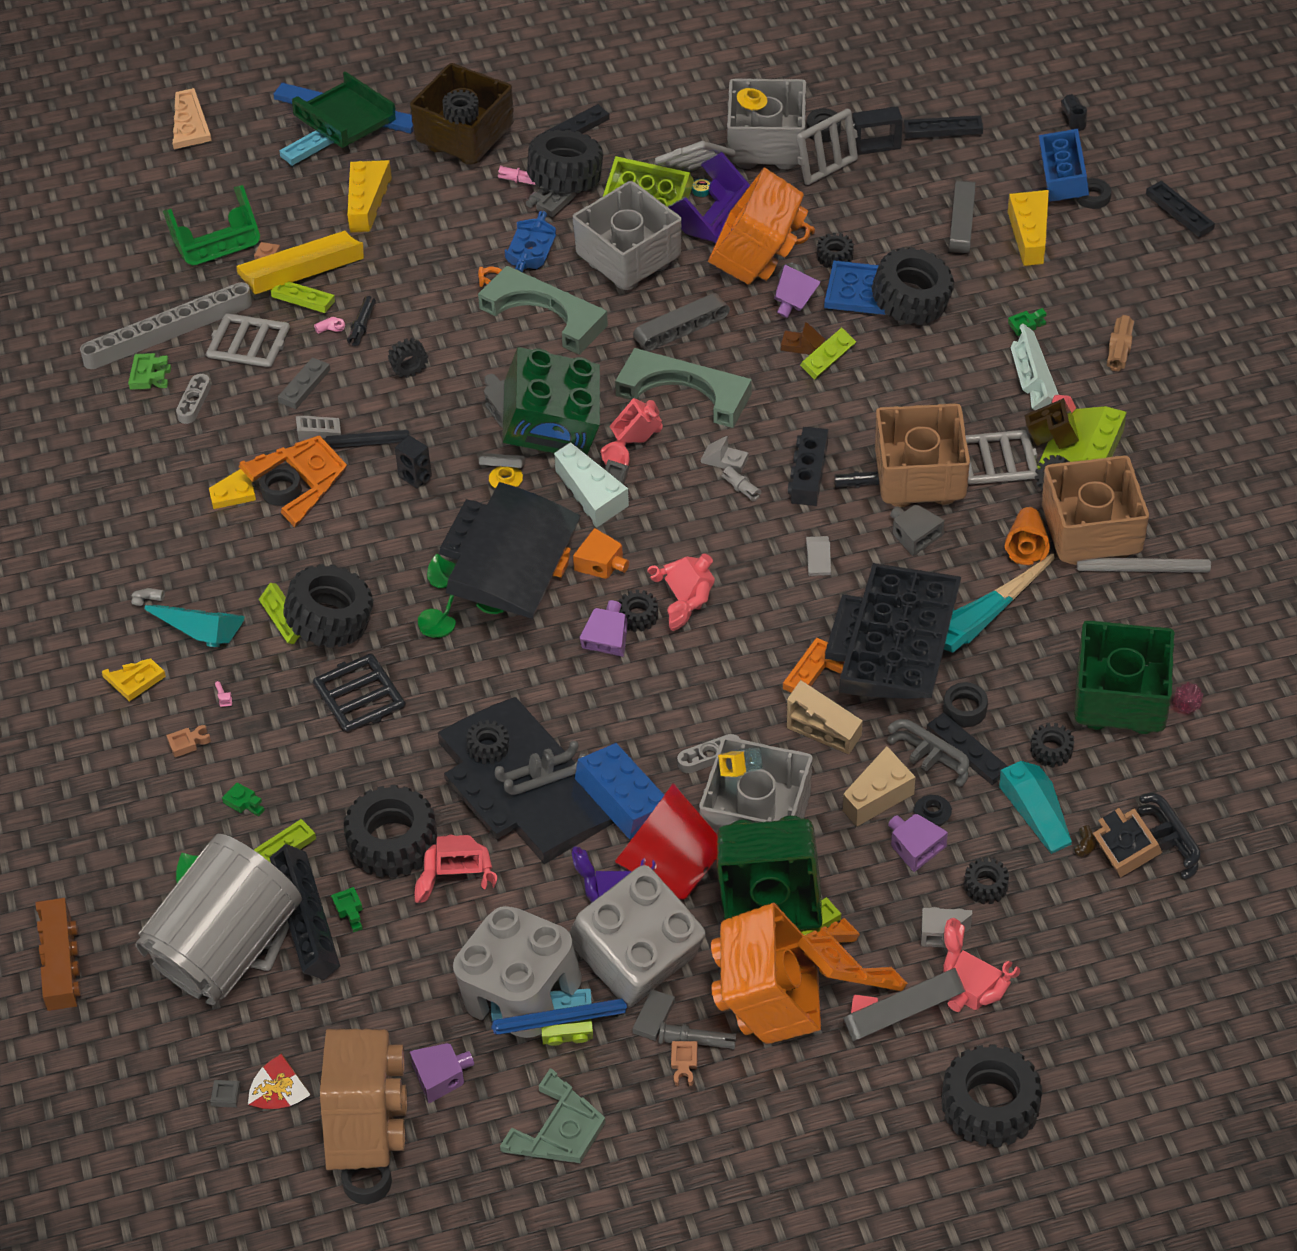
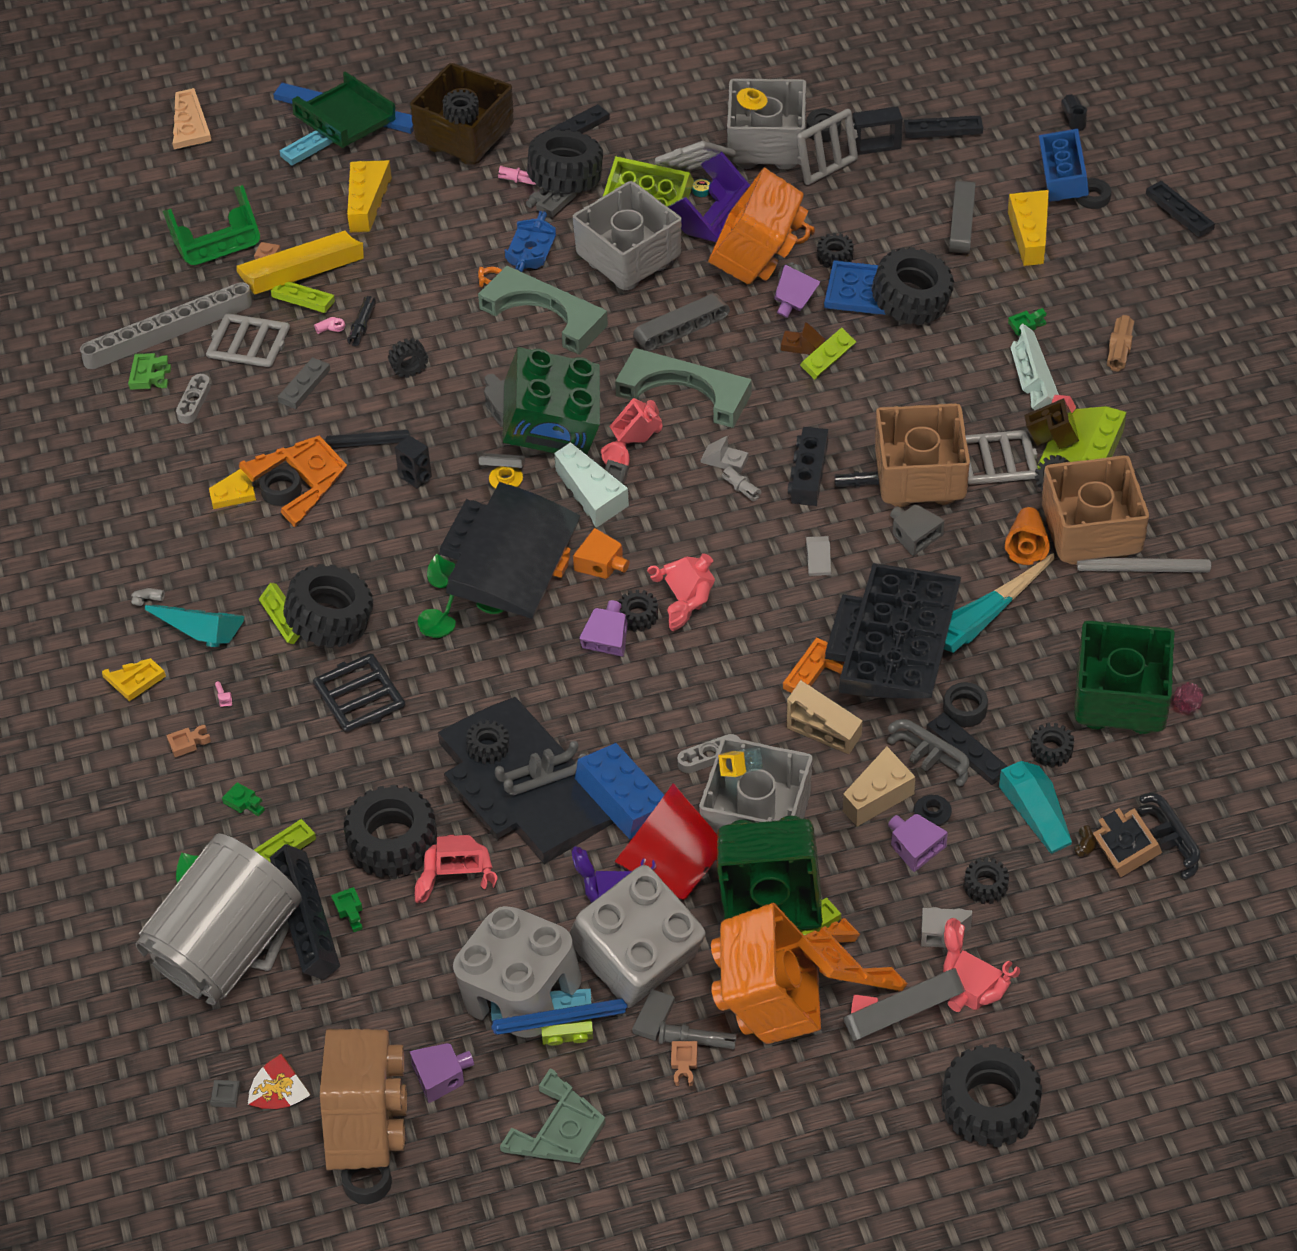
dark orange wedge [35,898,81,1011] -> none
light grey slope [296,416,341,441] -> none

